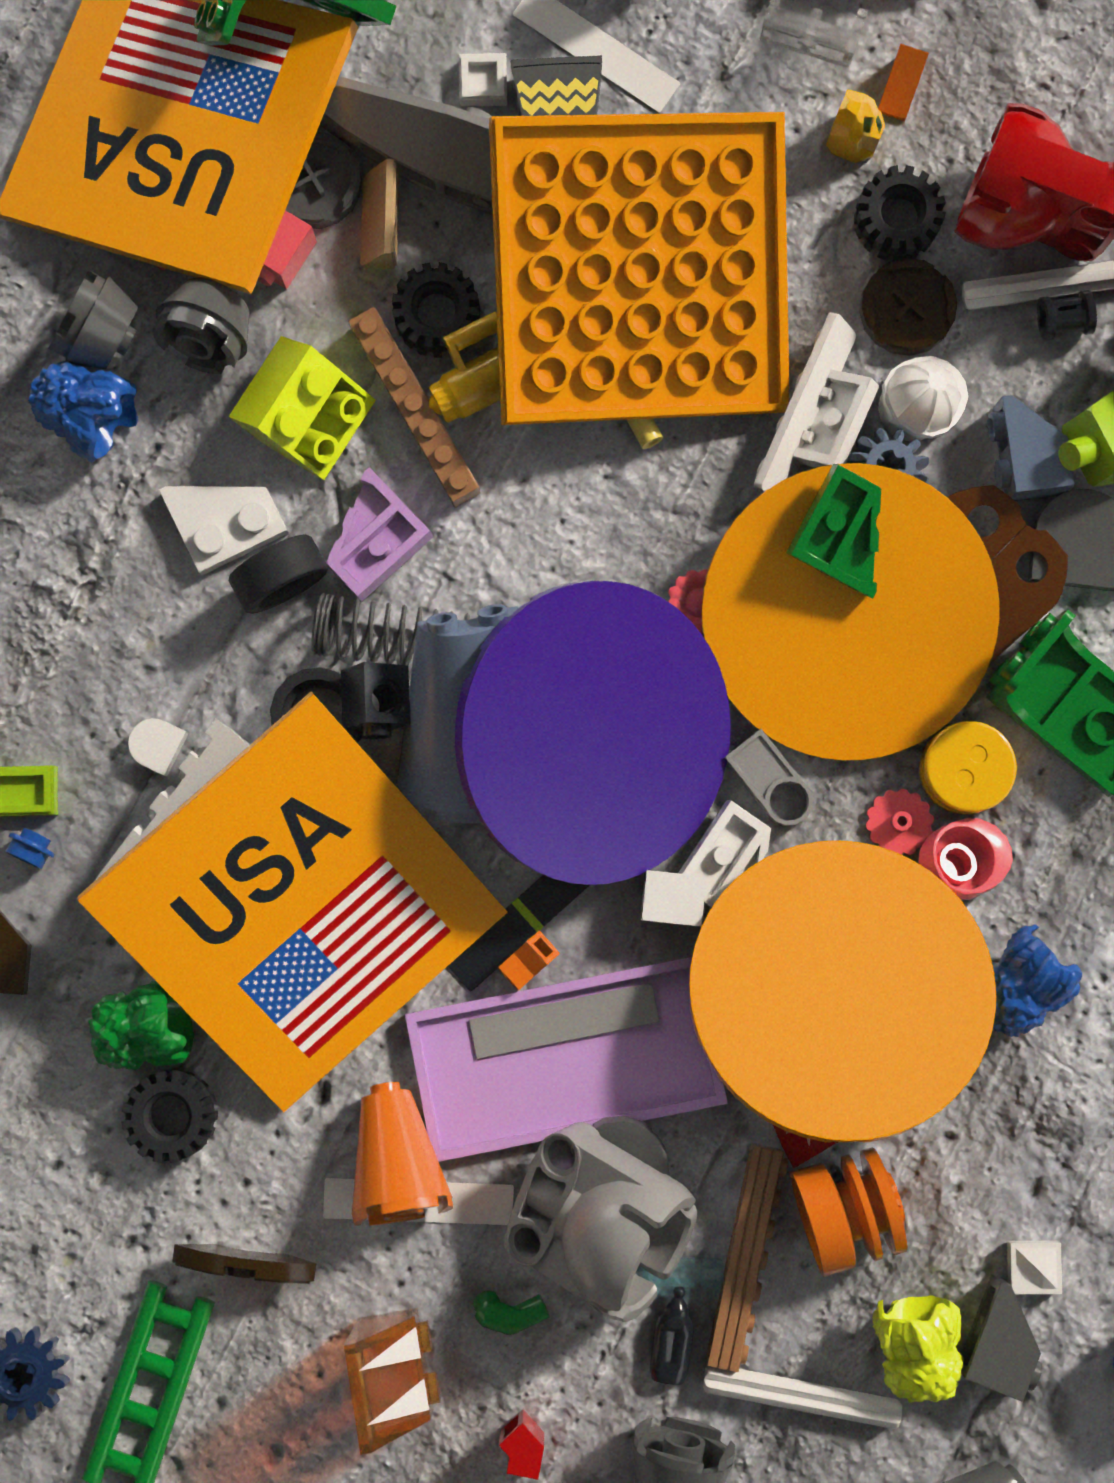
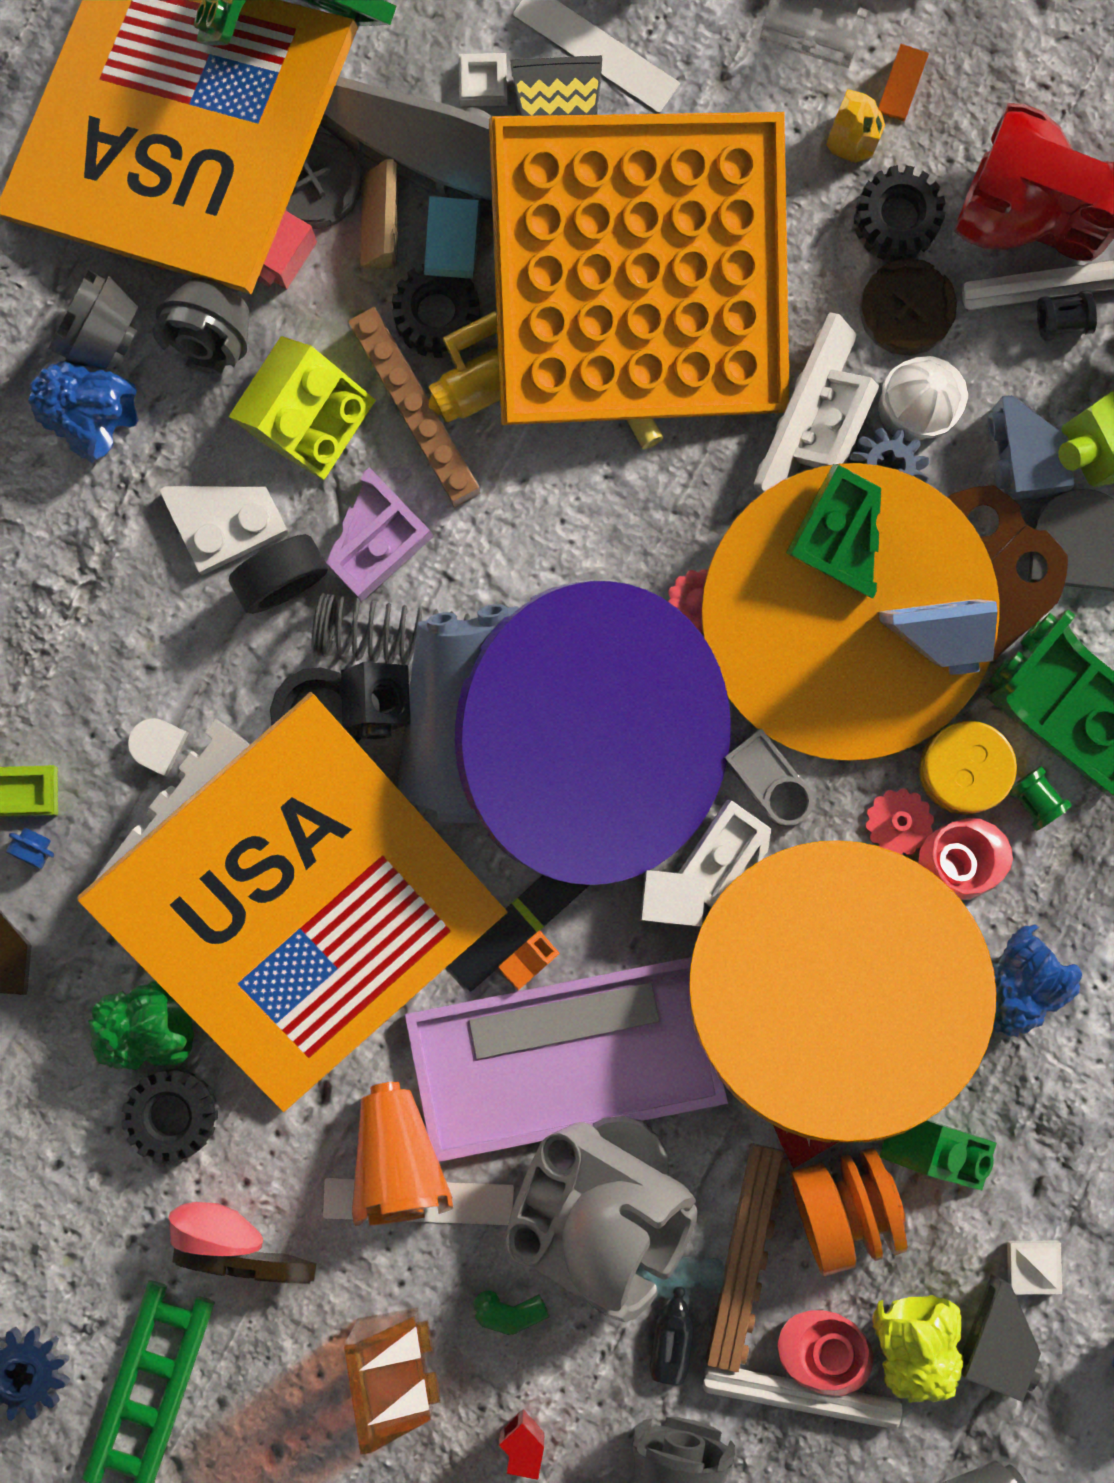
none -> coral hat [168,1202,263,1256]
none -> medium azure slope [424,196,482,279]
none -> coral hat [777,1310,874,1396]
none -> light blue slope [879,599,997,675]
none -> green slope [879,1120,997,1191]
none -> green bush [1009,766,1072,831]

